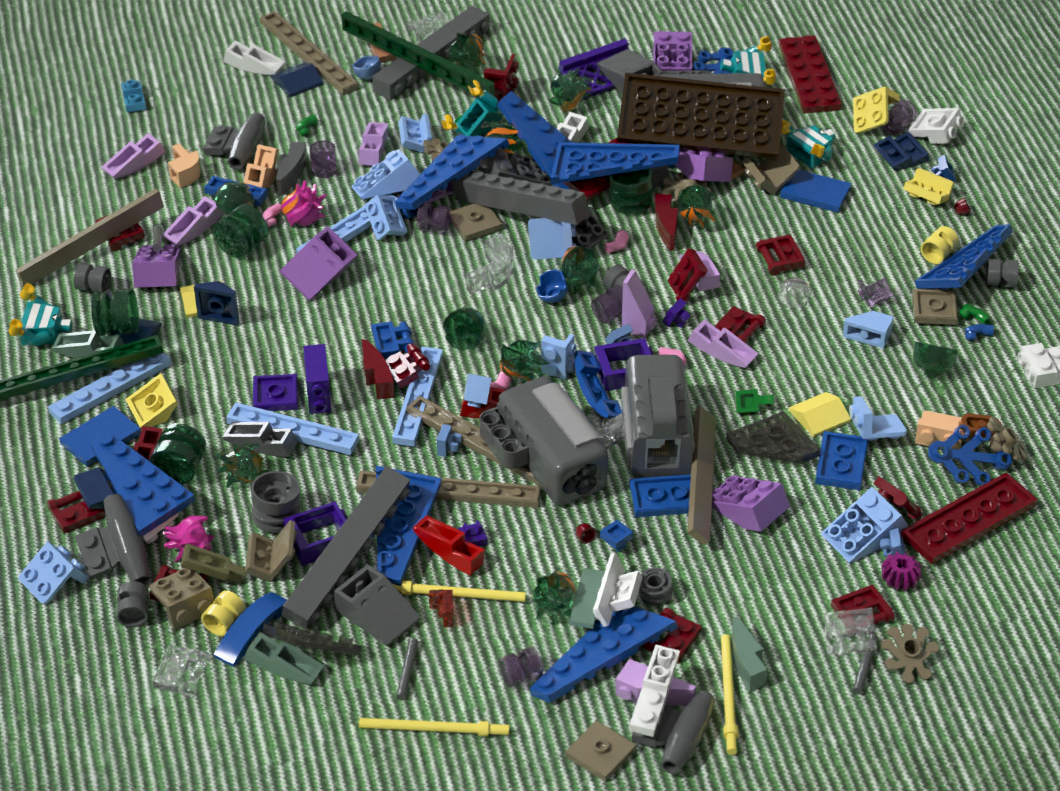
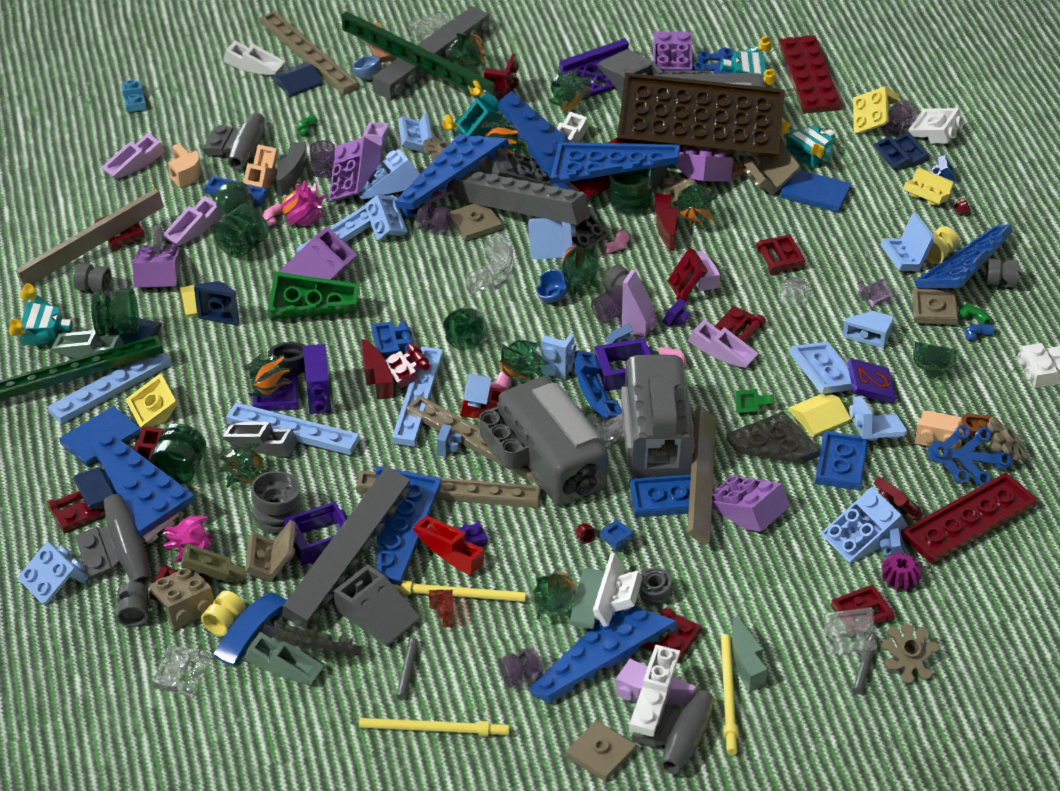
none -> clear green hair [244,354,292,397]
none -> green wedge [267,271,360,320]
none -> black tyre [268,342,306,376]
none -> medium lavender slope [329,137,381,202]
none -> light blue plate [789,342,853,394]
none -> dark purple tile [847,358,896,404]
none -> light blue bracket [881,214,934,271]

